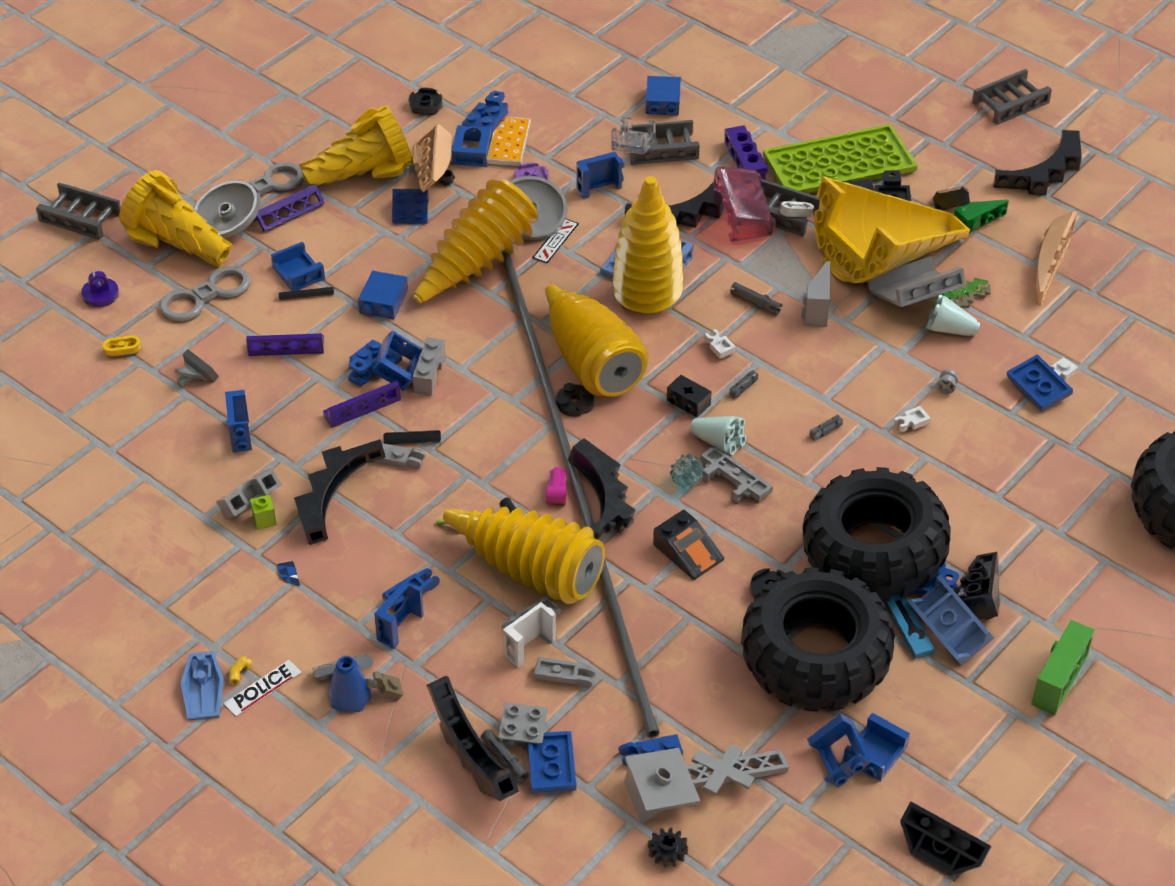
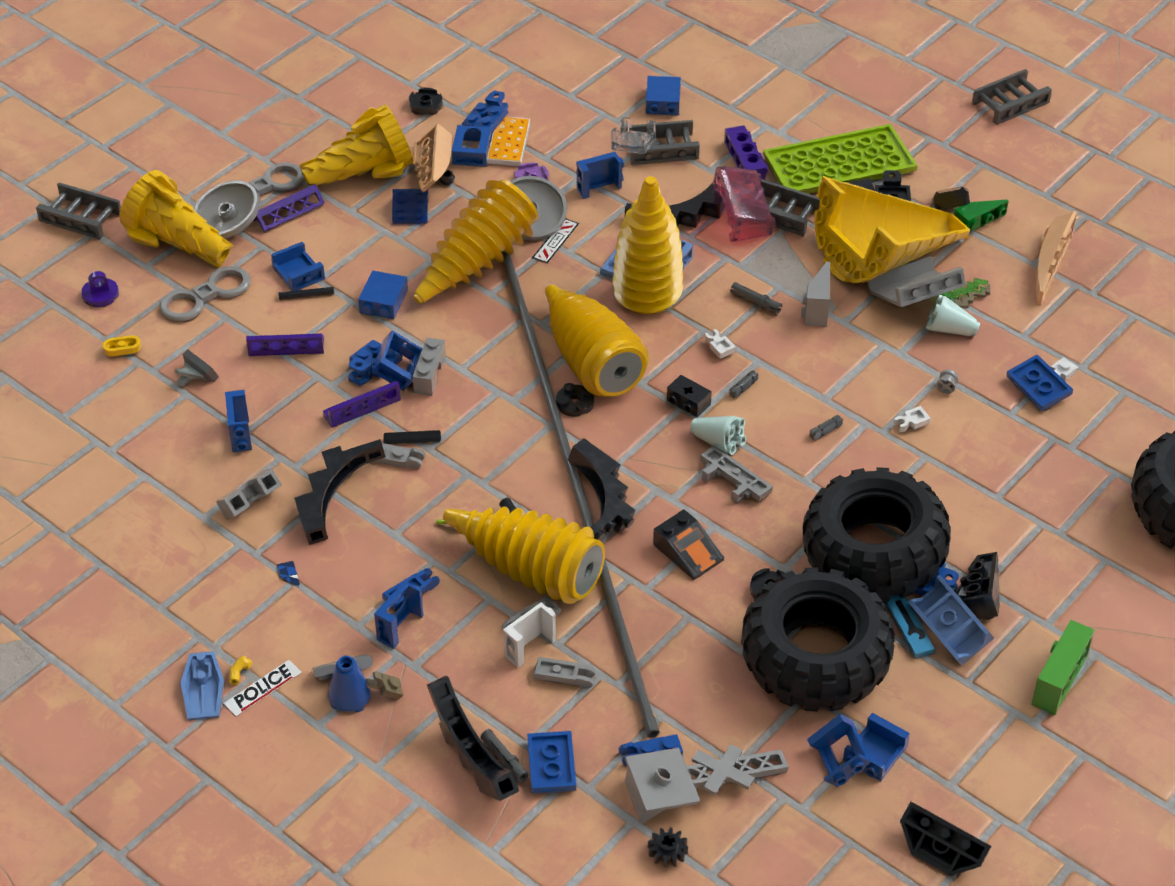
lime brick [250,495,277,530] -> none
light grey hinge [499,702,548,748] -> none
dark pink piece [546,467,567,504] -> none
clear light blue gear [669,454,704,488] -> none
white beam [780,201,814,217] -> none
black arch [993,130,1082,195] -> none

